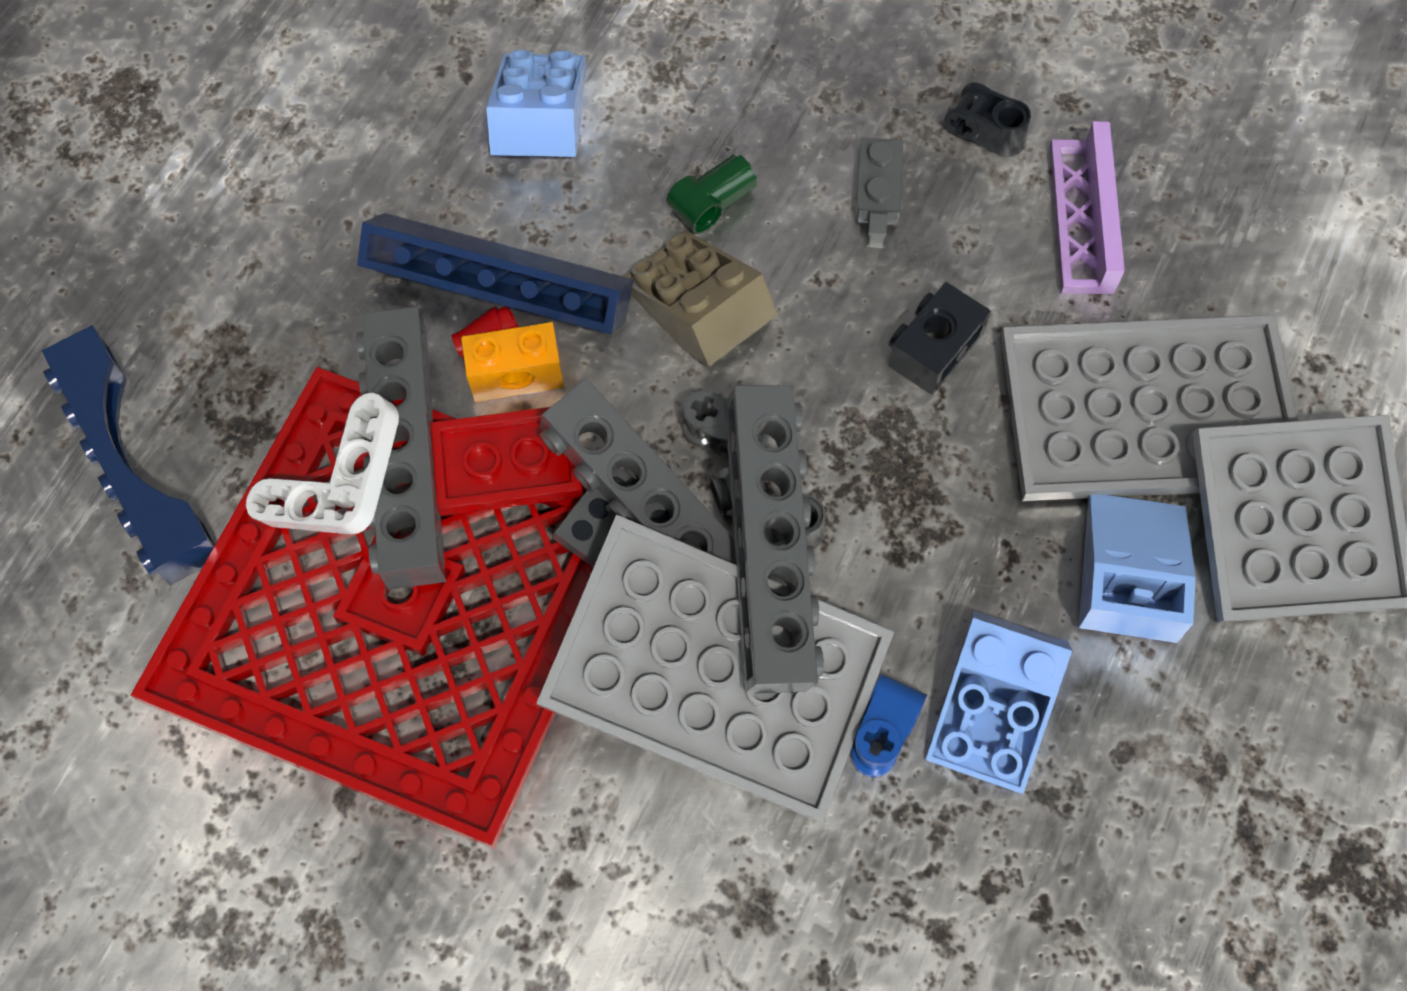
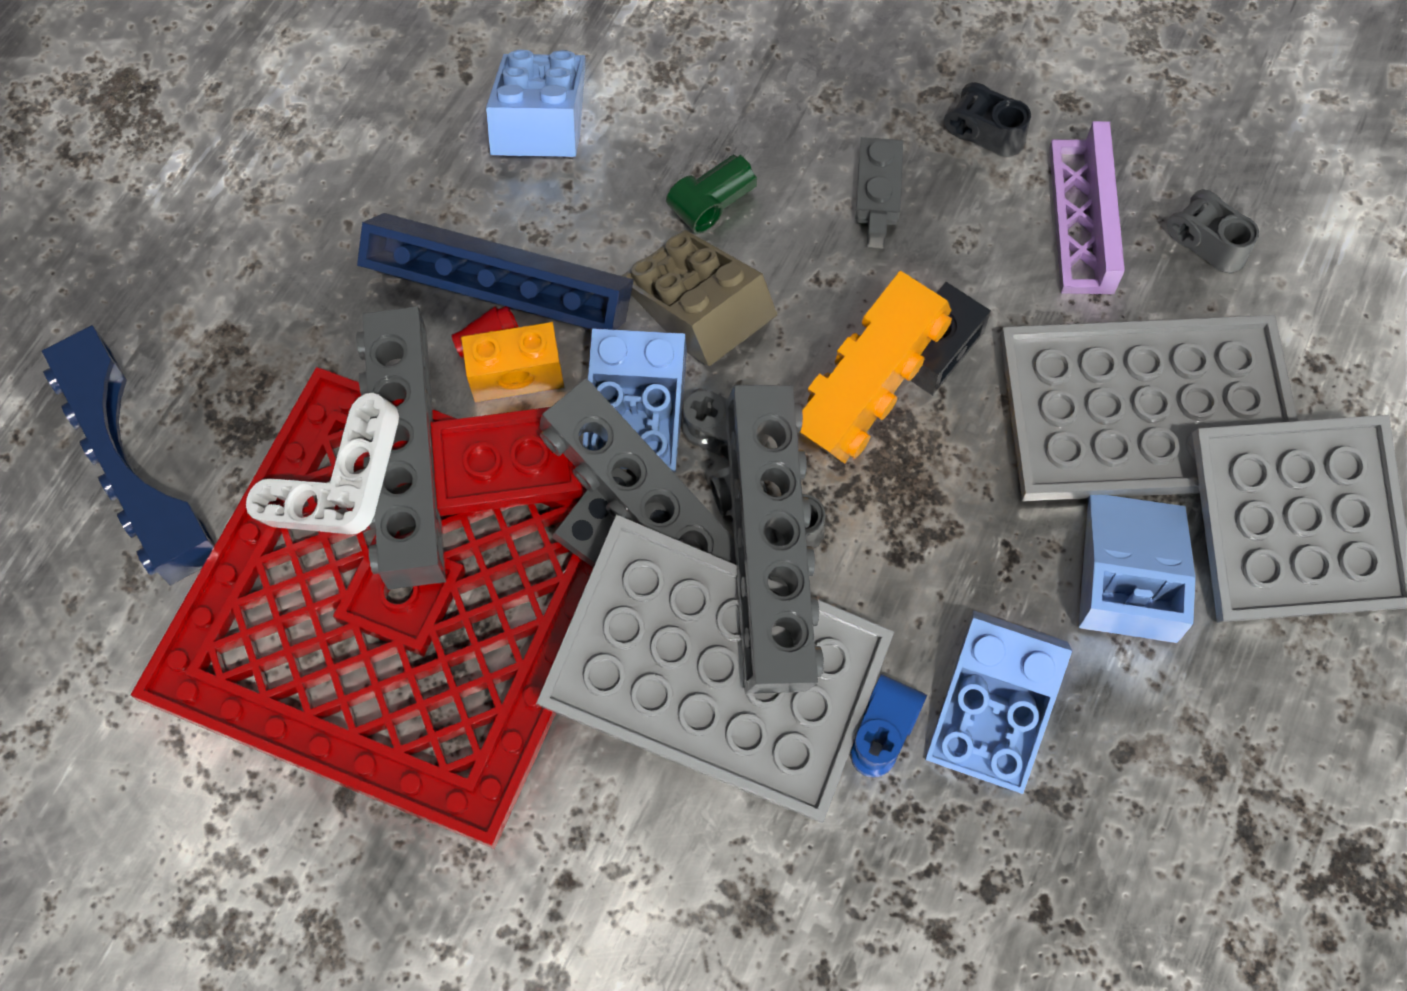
none -> light blue slope [583,329,687,472]
none -> light orange wedge [799,270,952,464]
none -> dark grey piece [1167,189,1259,273]

